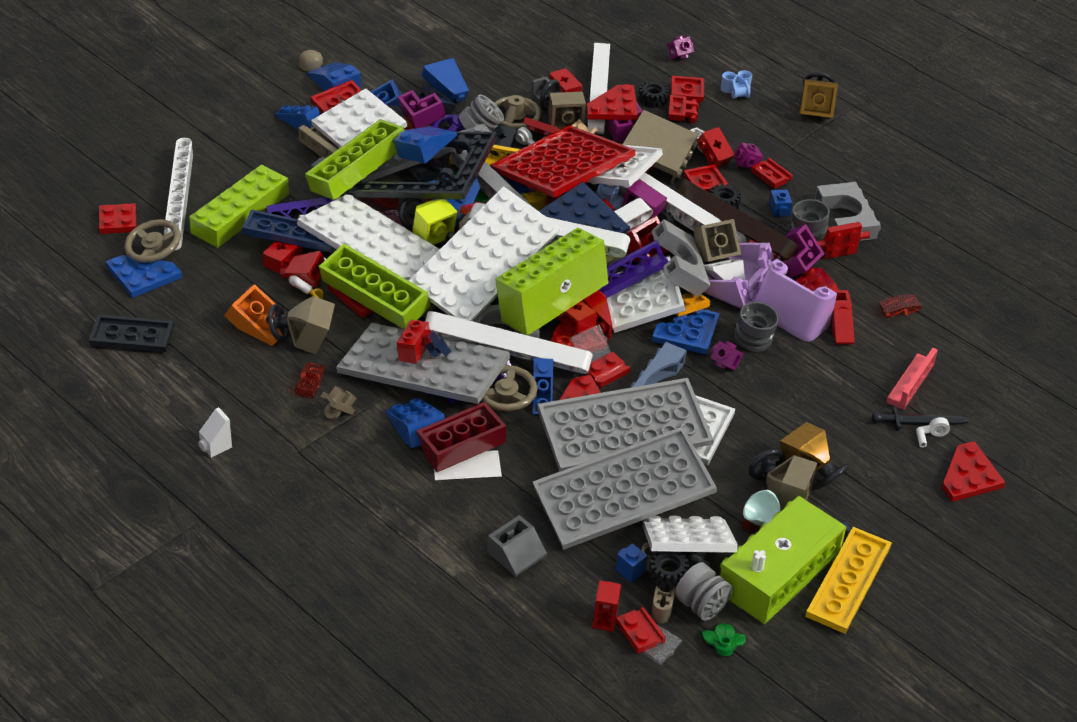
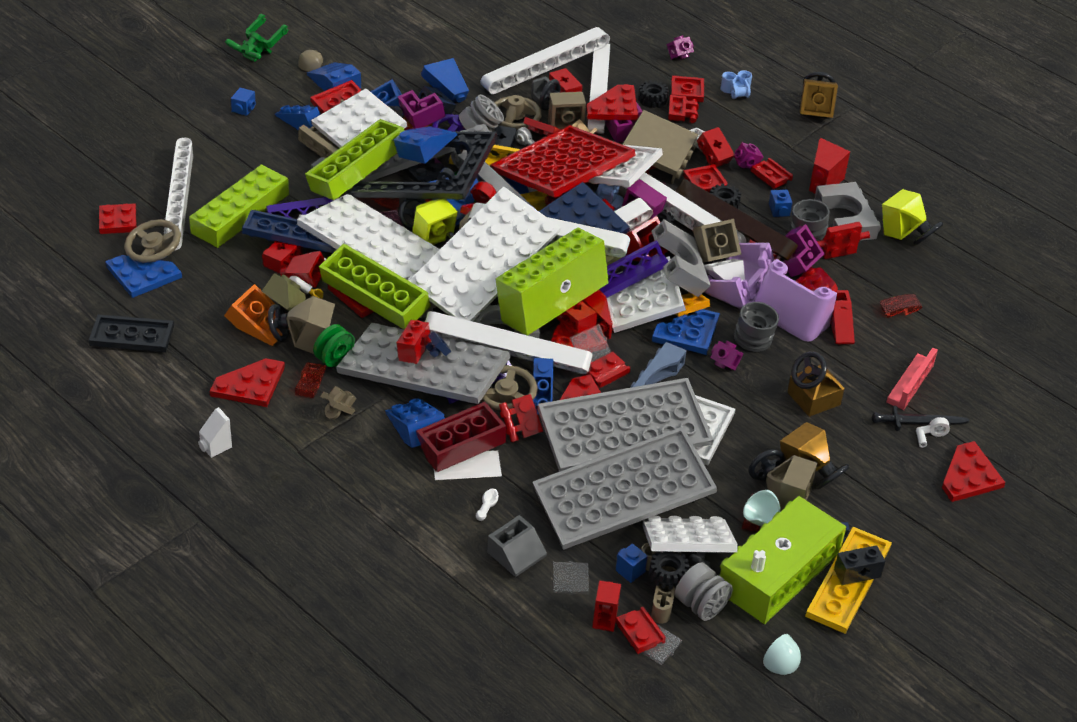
green plate [702,623,746,656] -> none
none -> red plate [210,358,285,407]
none -> green piece [225,14,289,62]
none -> blue brick [231,88,256,116]
none -> olive slope [262,273,306,311]
none -> green wheel [313,324,355,367]
none -> red hair [470,181,496,204]
none -> white piece [476,489,498,521]
none -> white beam [480,27,610,94]
none -> red plate [499,394,543,442]
none -> clear piece [553,561,589,596]
none -> light aqua helmet [763,634,801,675]
none -> pearl gold piece [787,352,844,417]
none -> red slope [809,138,850,193]
none -> black brick [834,545,885,585]
none -> neon yellow piece [882,189,943,245]

